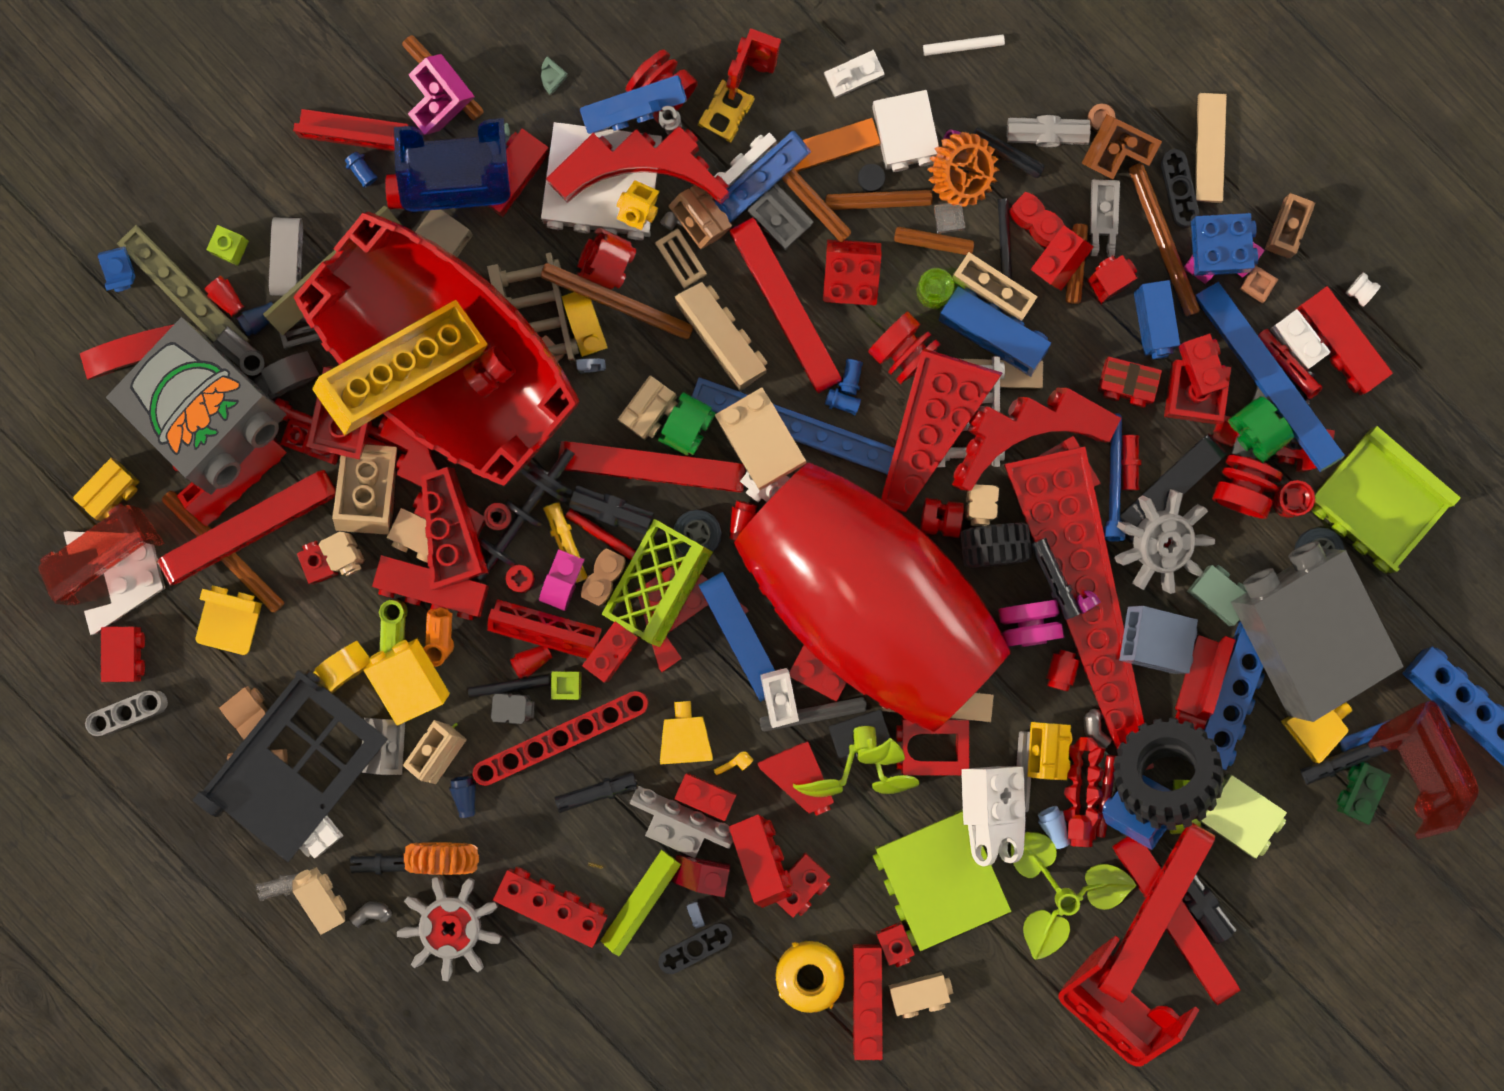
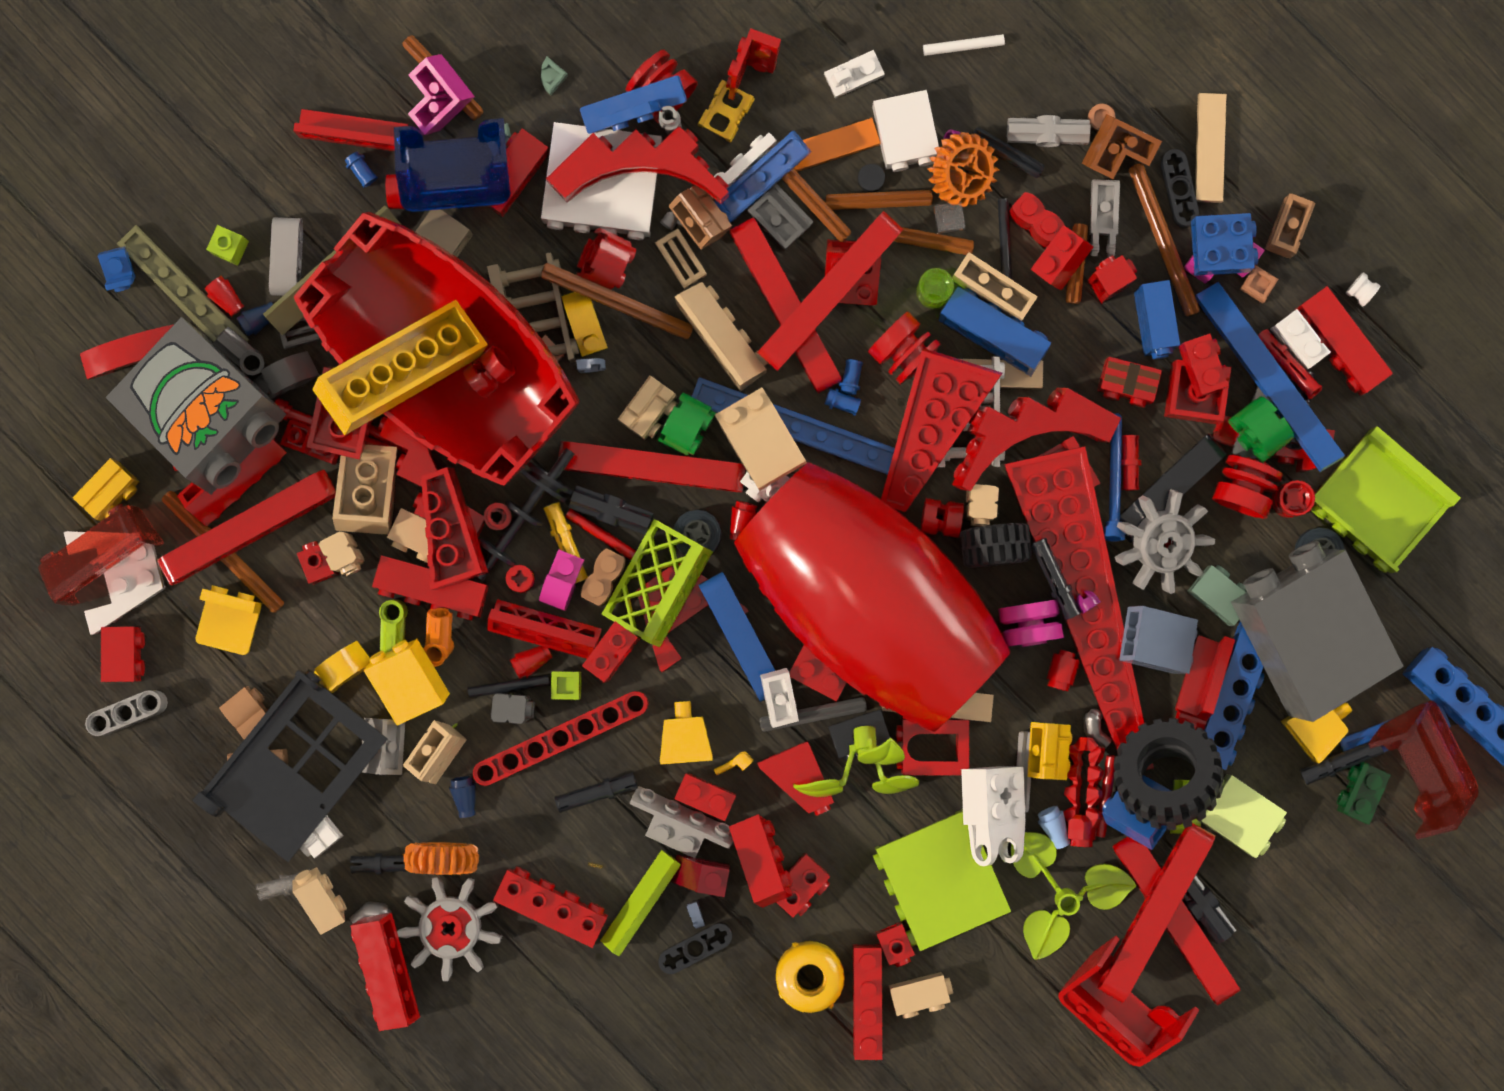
yellow brick [616,180,659,230] -> none
none -> red brick [350,912,420,1031]
none -> red beam [757,211,904,371]

